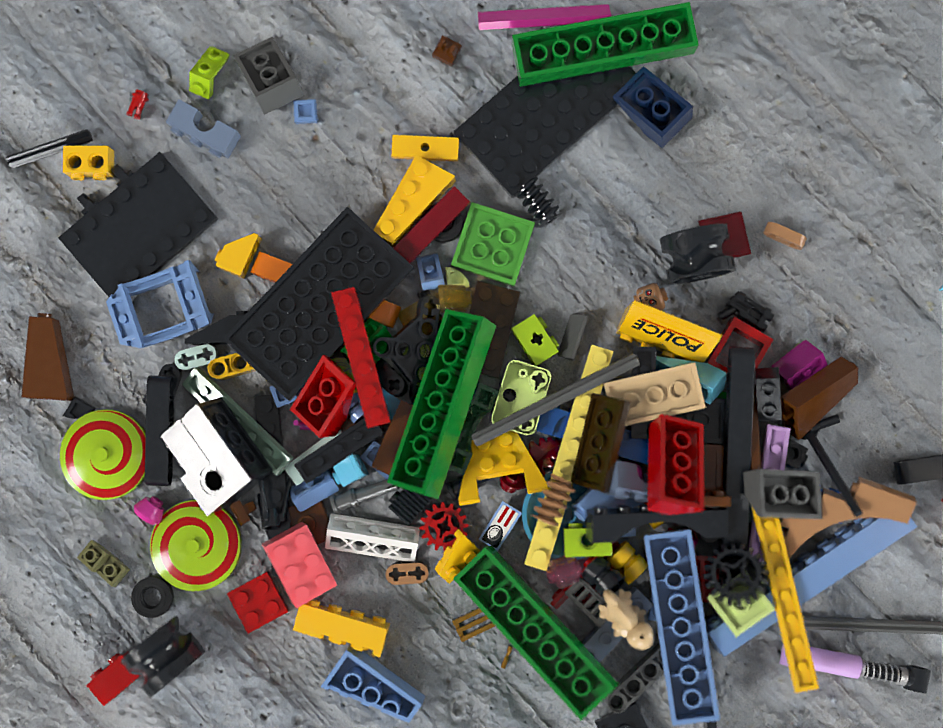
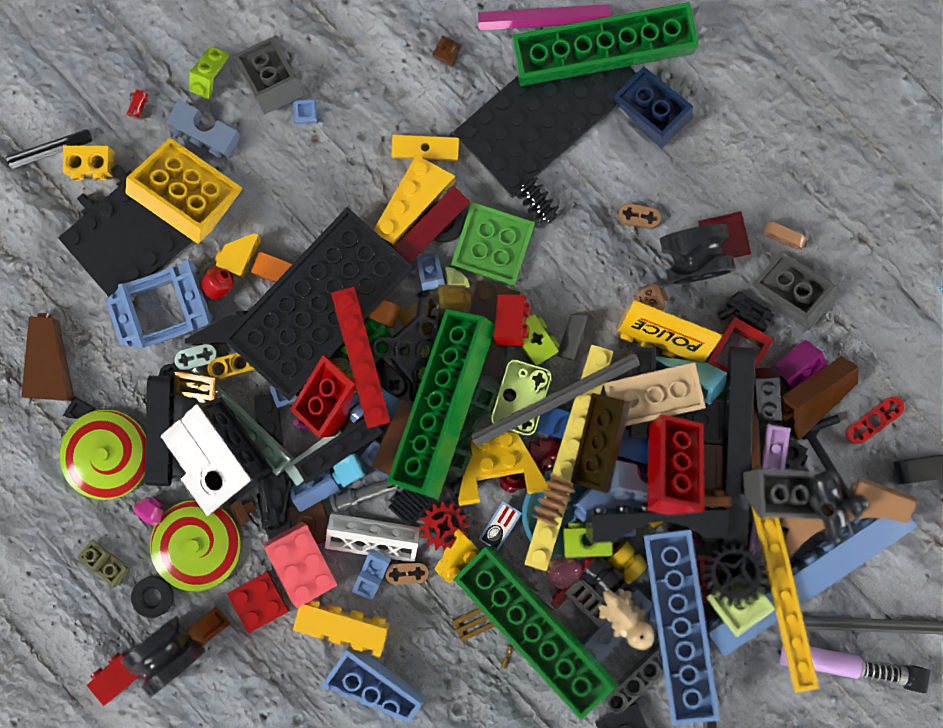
none -> yellow slope [126,138,242,244]
none -> tile [174,371,219,400]
none -> reddish brown tile [185,607,230,649]
none -> red head [200,266,234,300]
none -> medium blue slope [352,549,391,601]
none -> red brick [494,295,531,346]
none -> medium nougat beam [618,204,661,229]
none -> dark grey slope [753,251,837,330]
none -> black piece [812,471,869,543]
none -> red beam [845,397,905,444]

